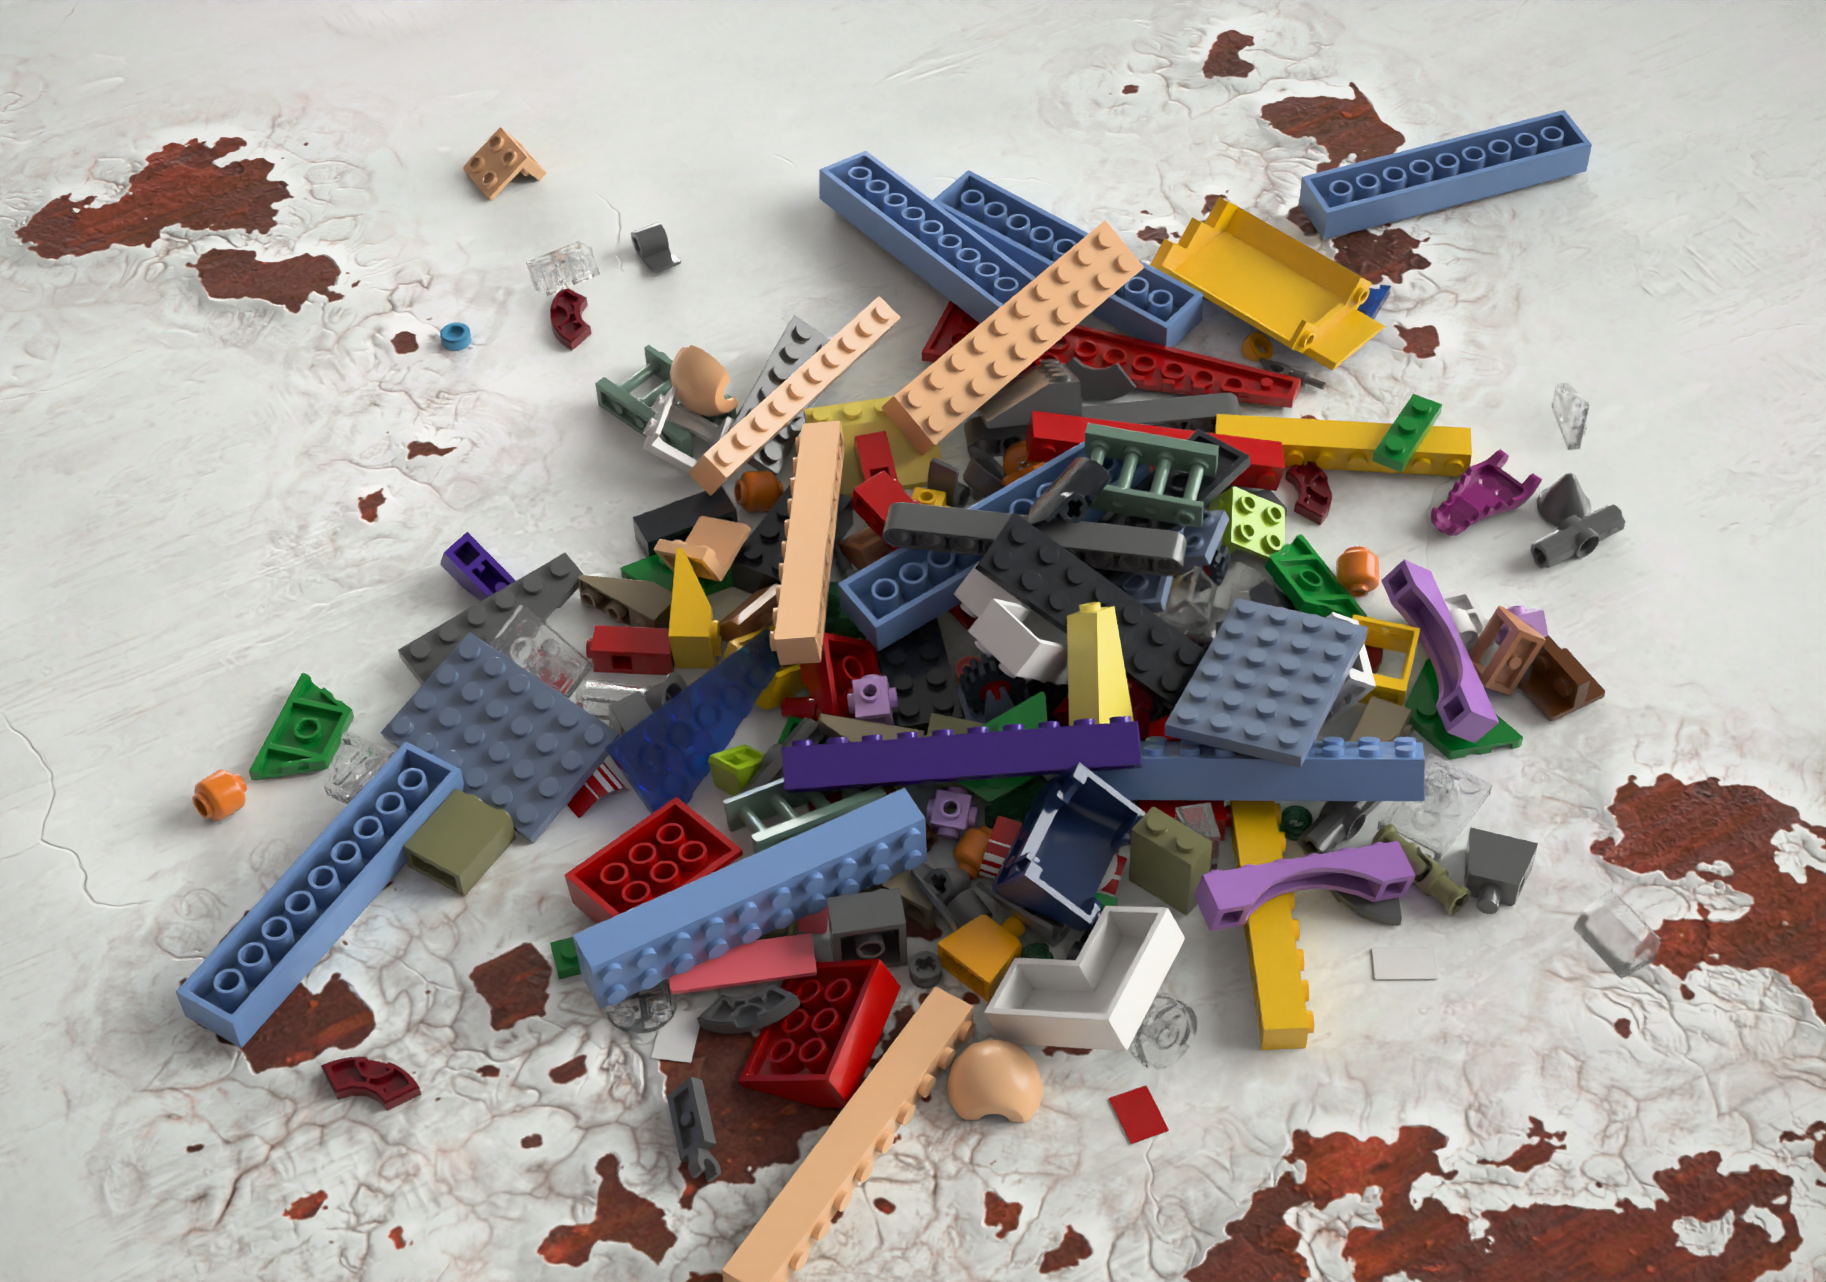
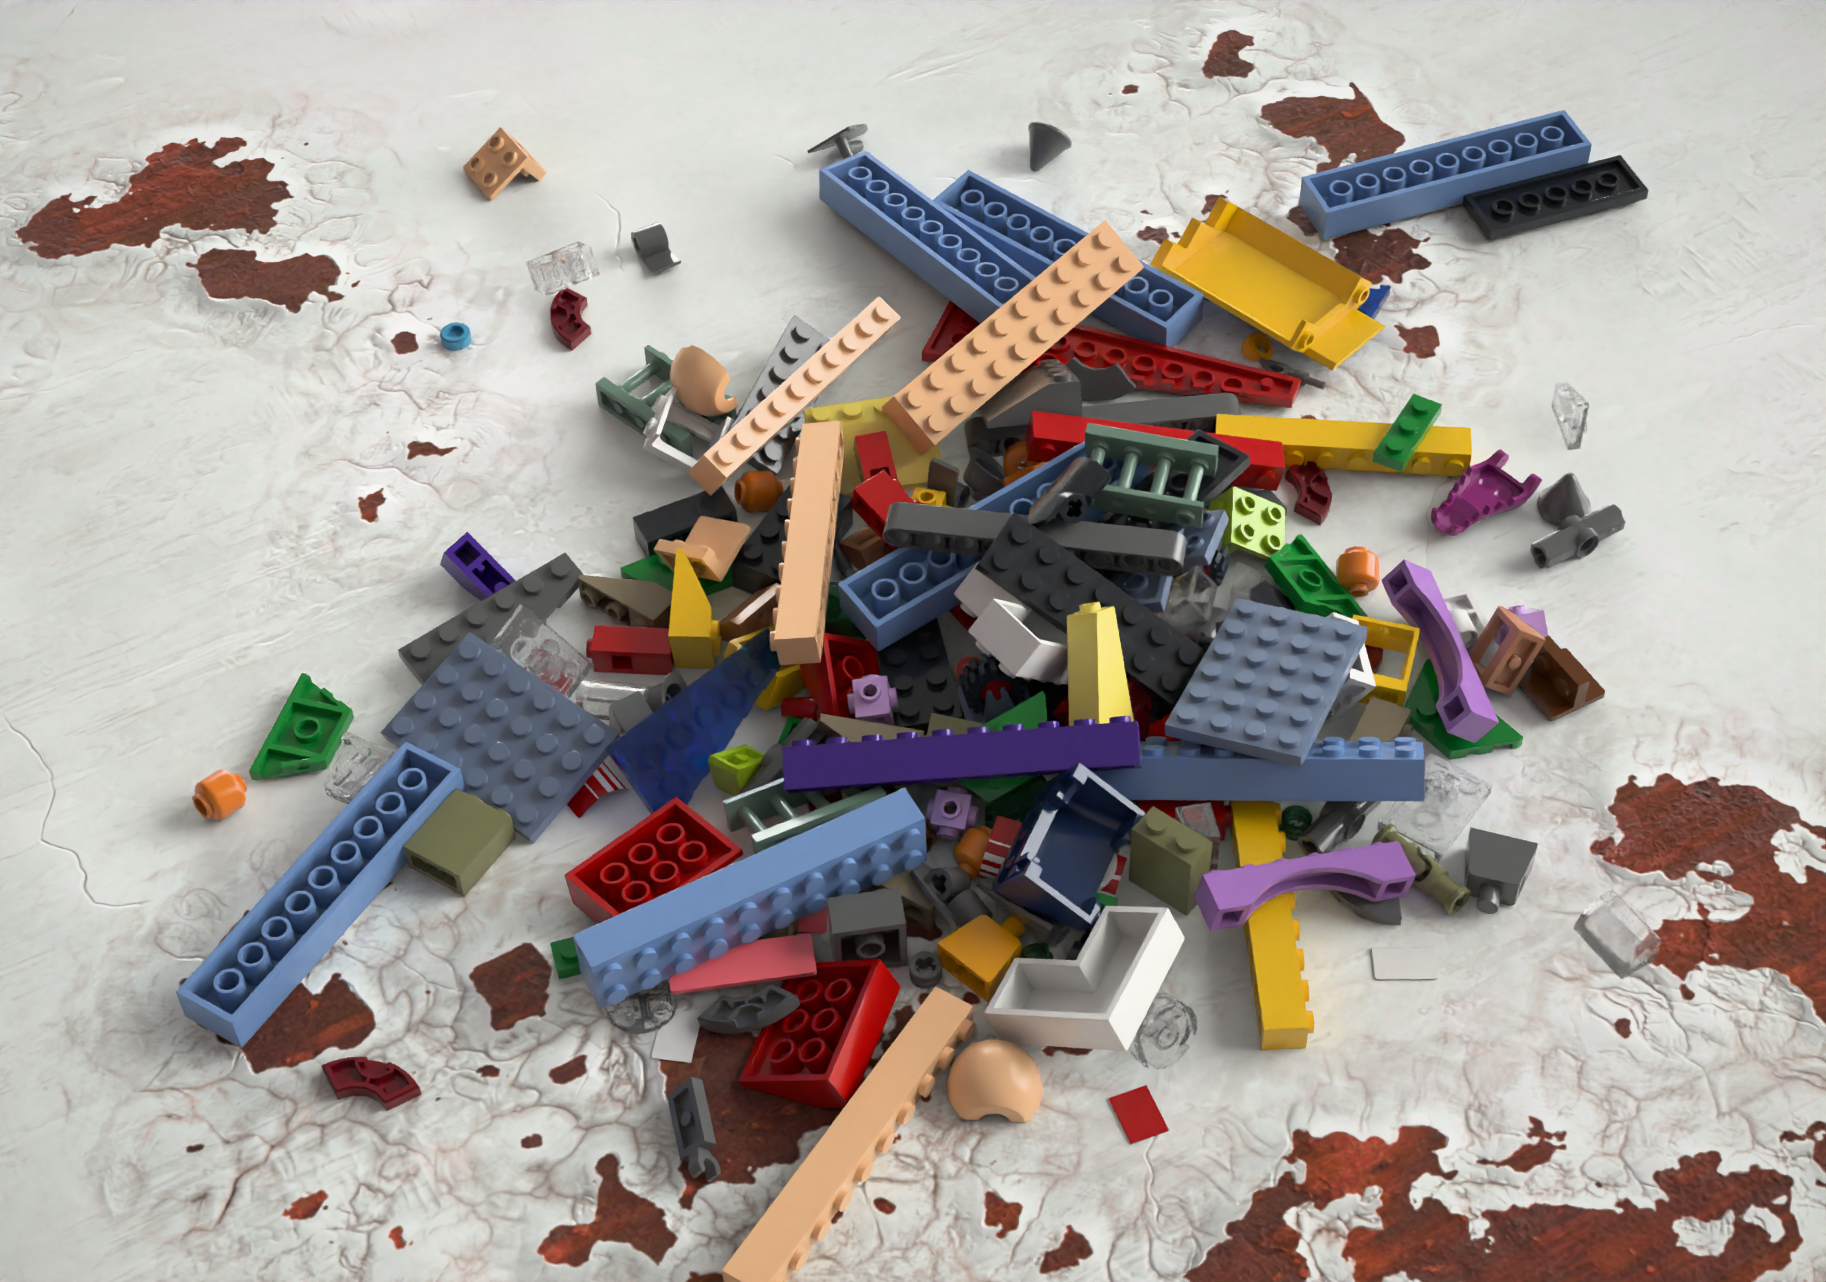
none -> dark grey shield [808,124,868,160]
none -> dark grey hat [1028,121,1072,172]
none -> black plate [1463,155,1649,240]

